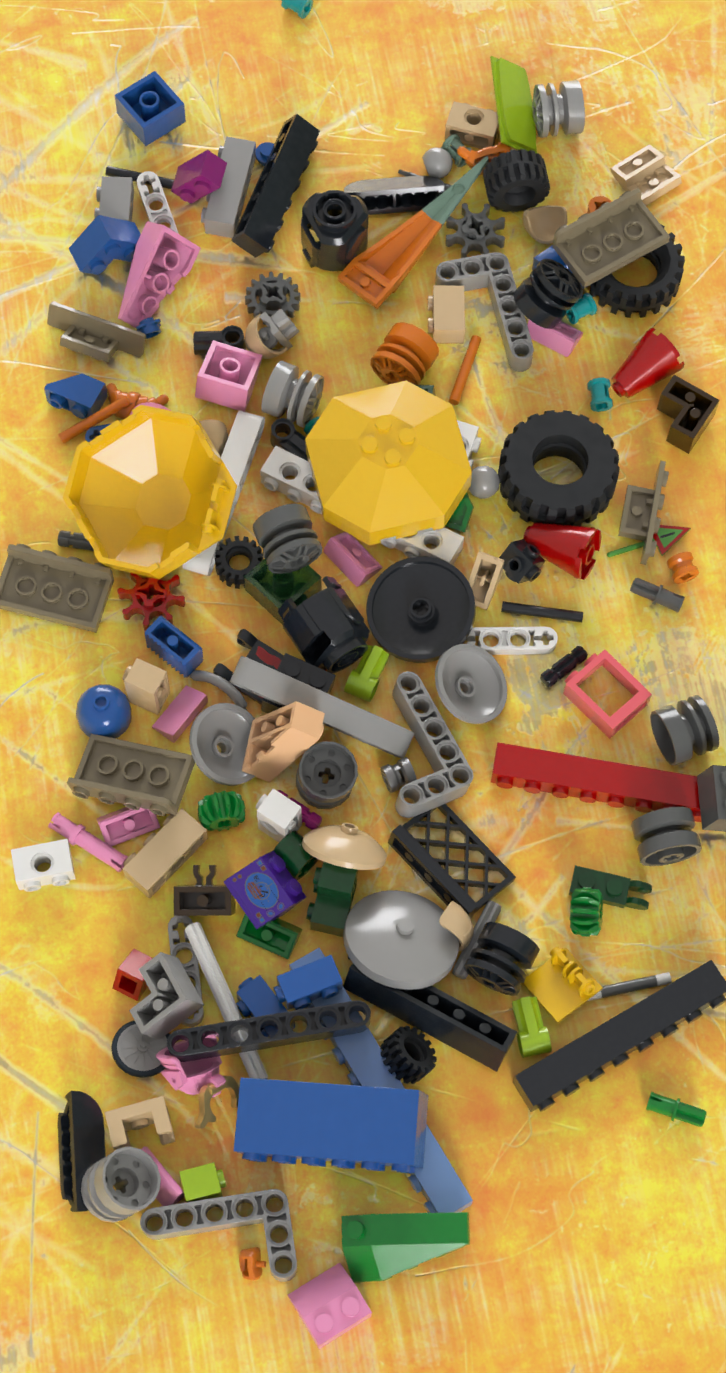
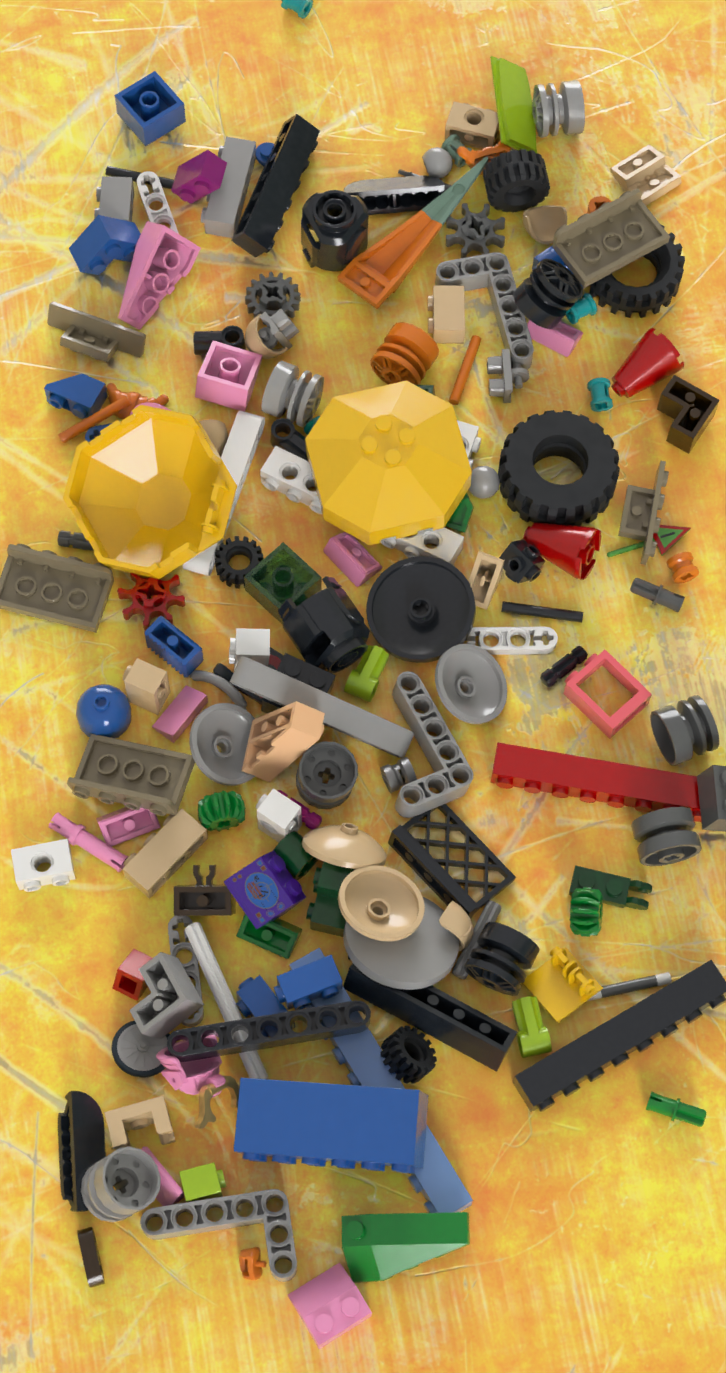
blue plate [136,317,161,339] -> none
dark grey wheel [253,503,323,574] -> none
none -> dark brown beam [77,1227,105,1288]
none -> white brick [229,628,270,670]
none -> tan dish [338,865,425,941]
none -> light grey hips [487,349,530,403]

